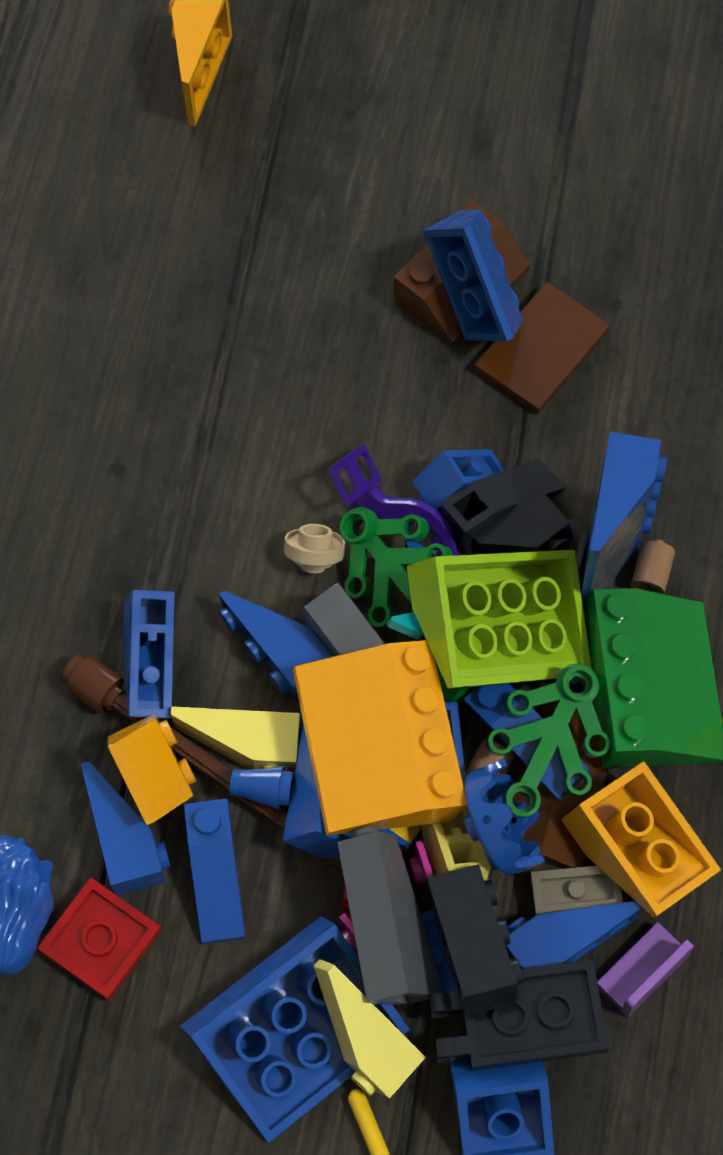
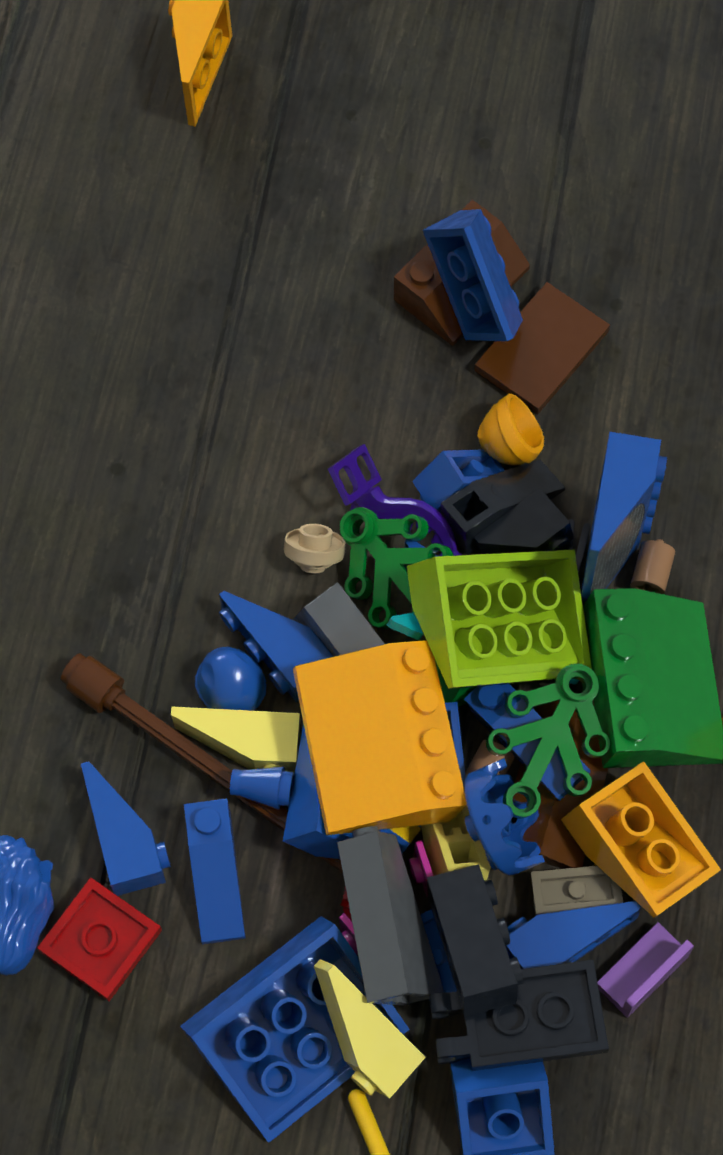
light orange slope [108,714,197,825] -> none
blue slope [123,589,175,719] -> none
none -> blue hat [195,647,266,711]
none -> light orange hat [477,394,544,466]

